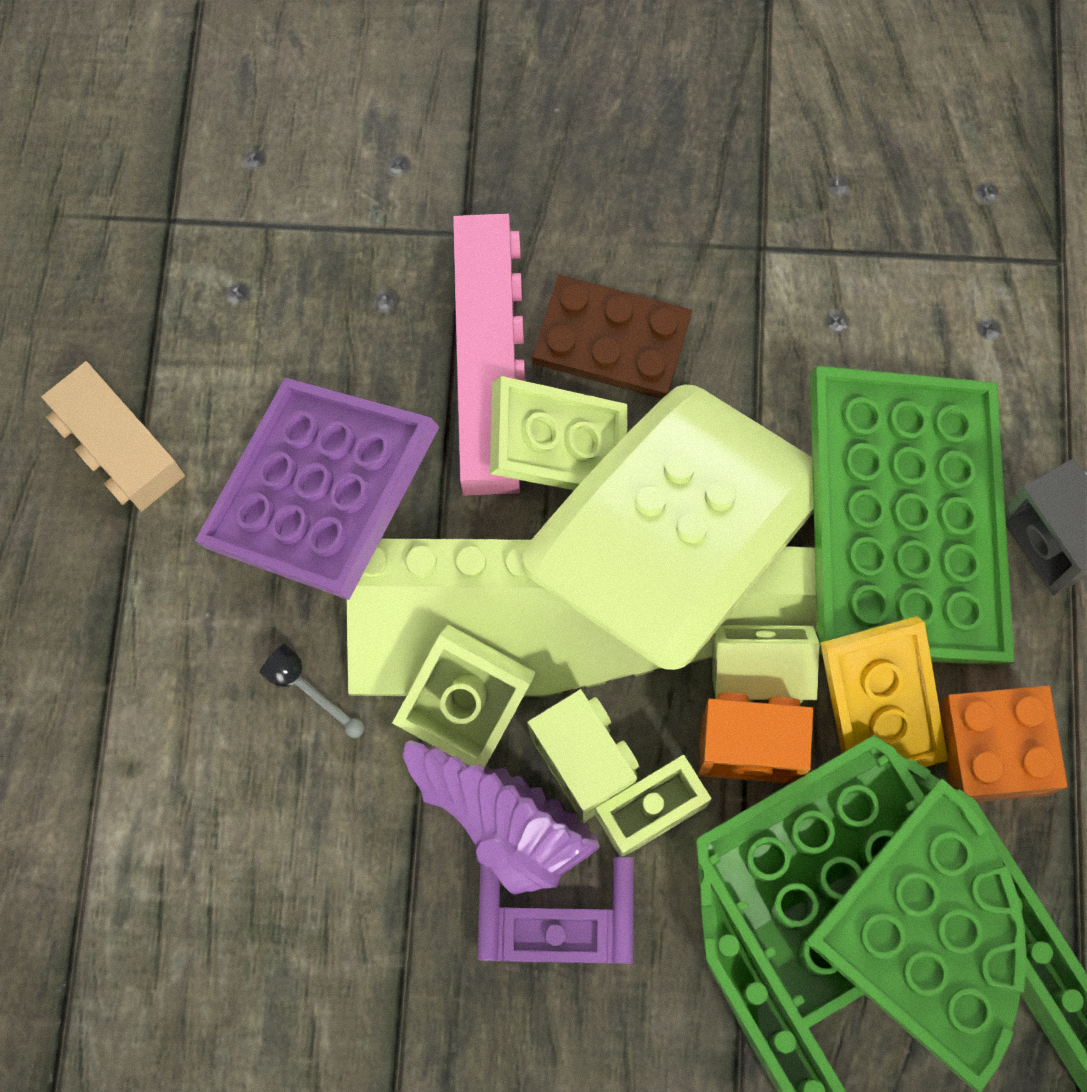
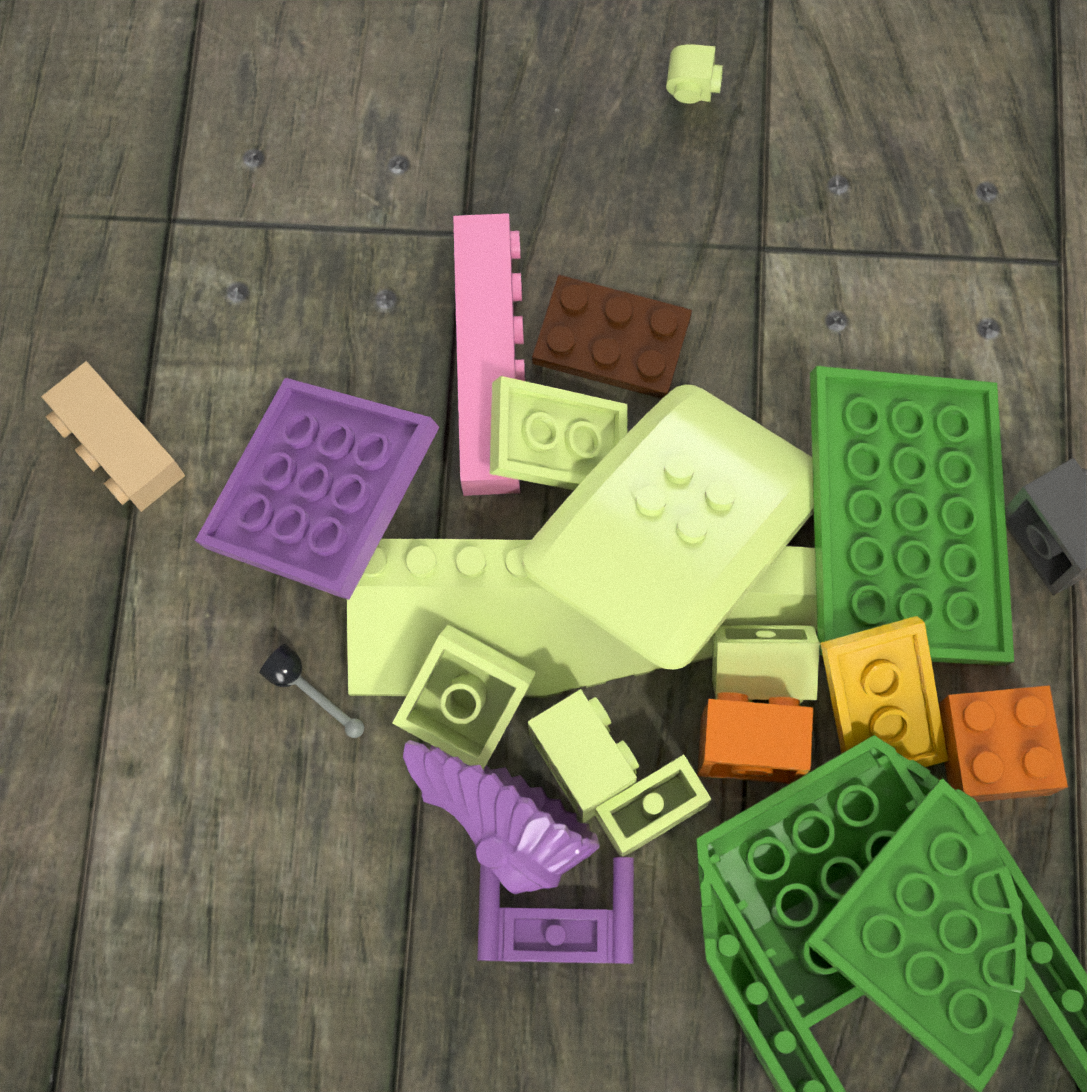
none -> yellowish green plate [666,44,723,103]

